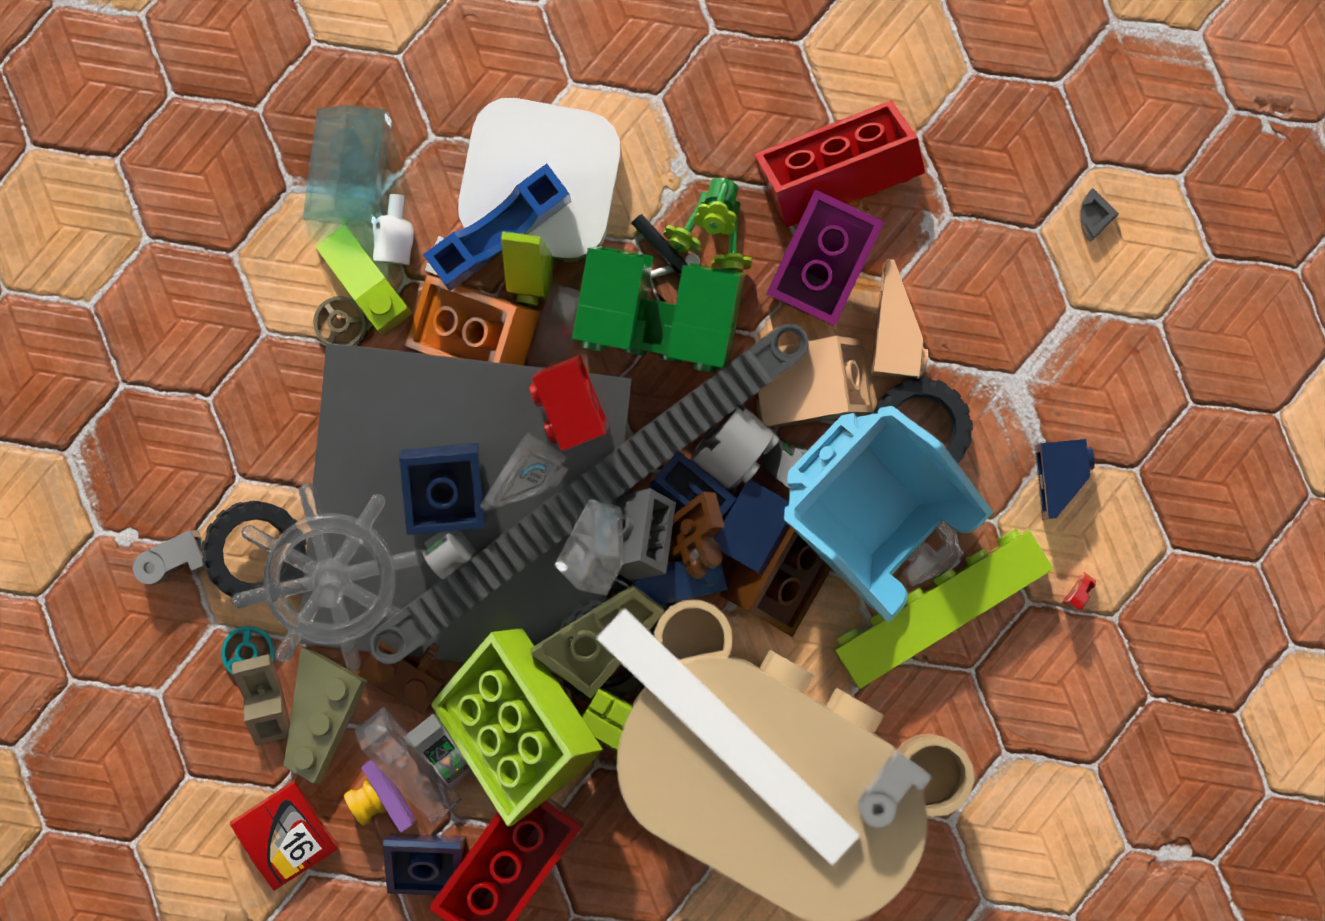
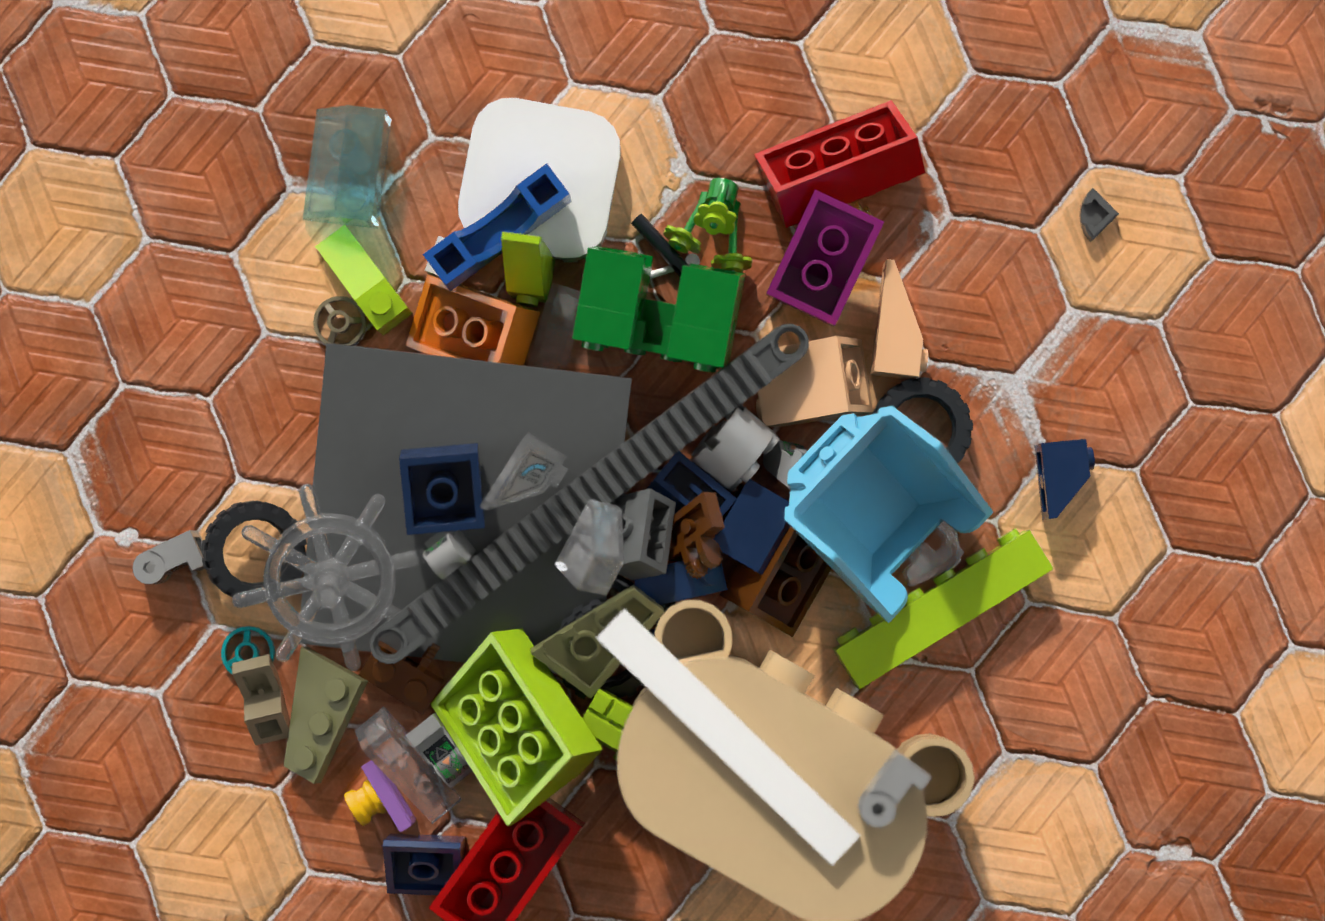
slope [230,780,338,891] -> none
white piece [373,194,414,265] -> none
red brick [529,355,609,451] -> none
red tile [1062,572,1096,610] -> none

